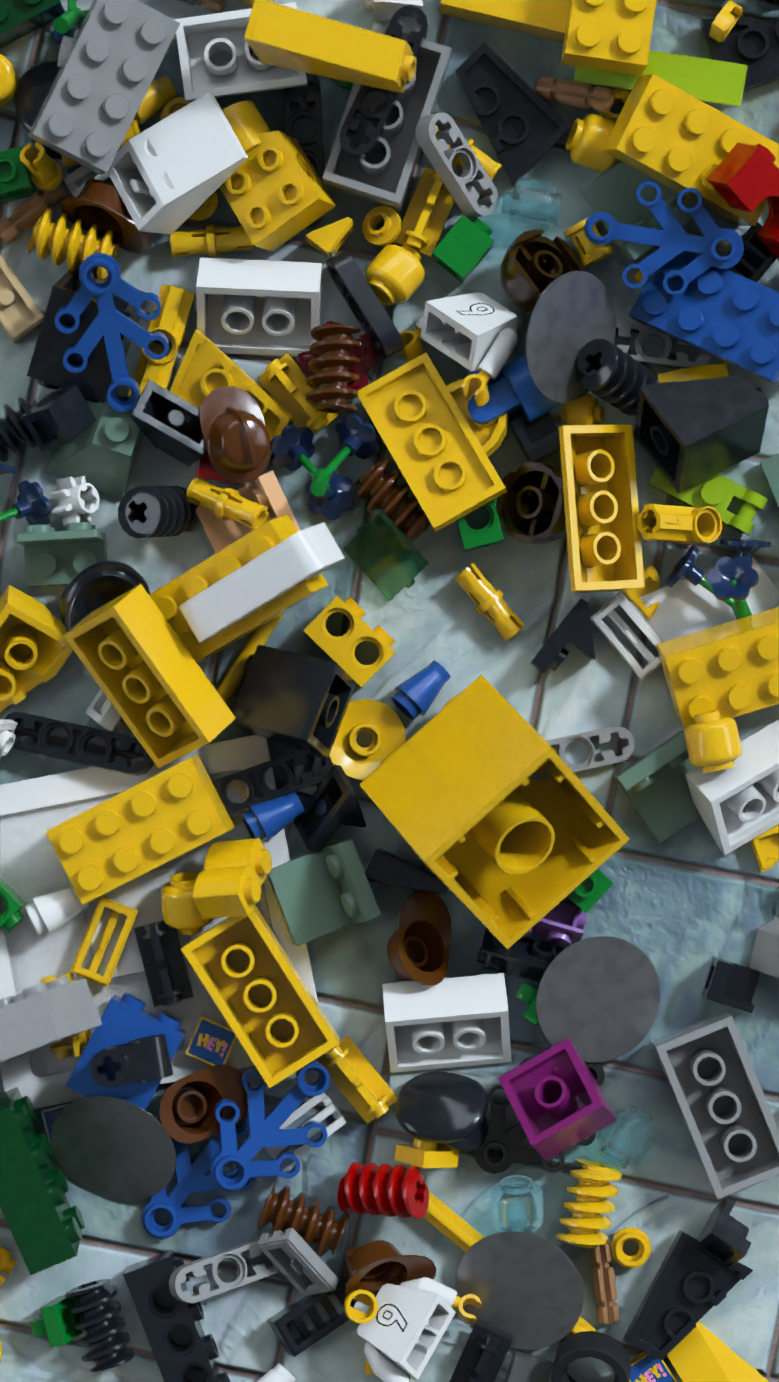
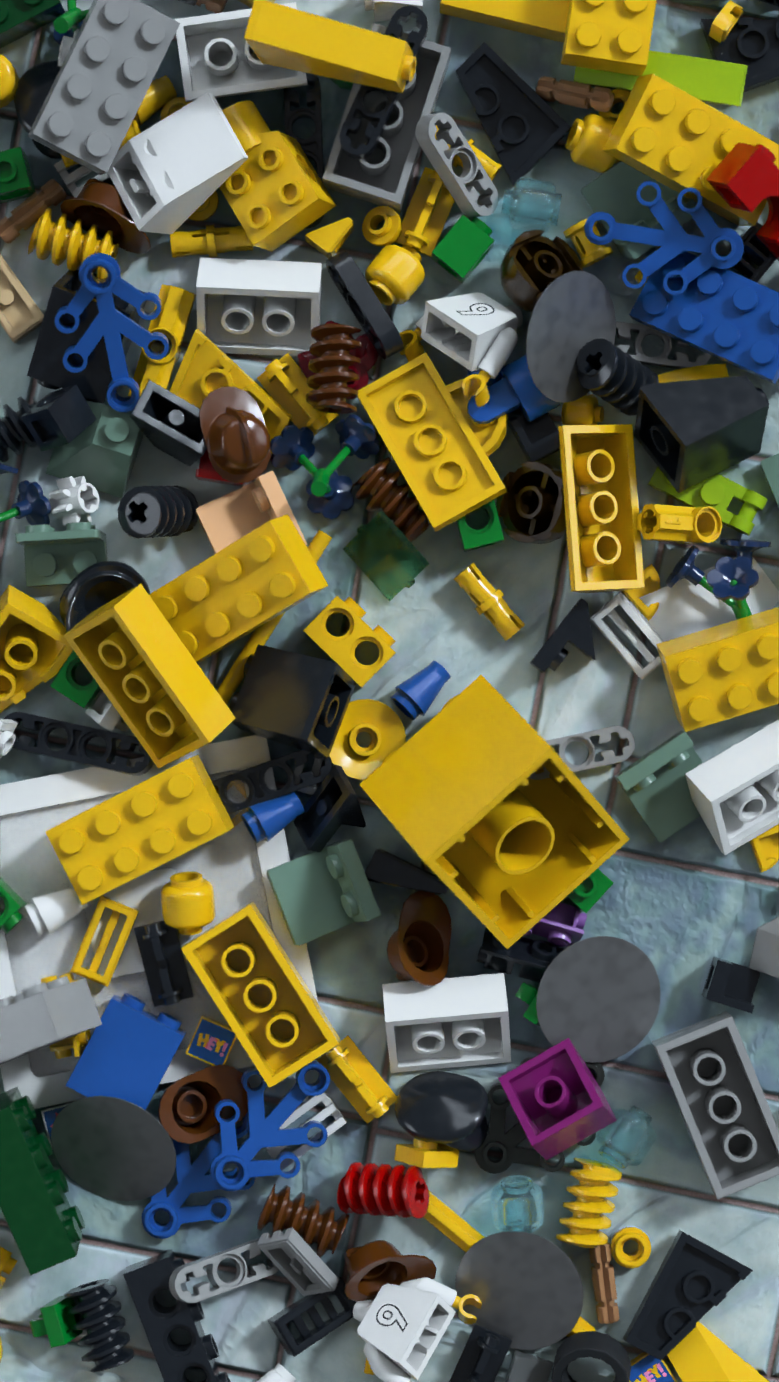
yellow pin [20,142,63,191] -> none
black piece [91,1034,173,1087] -> none
white beam [179,522,345,643] -> none
yellow pin [186,477,269,530] -> none
yellow brick [193,838,272,919] -> none
yellow hinge [344,1289,378,1323] -> none
yellow head [684,710,742,773] -> none
black panel [694,1196,751,1269] -> none
none -> green brick [50,650,101,709]

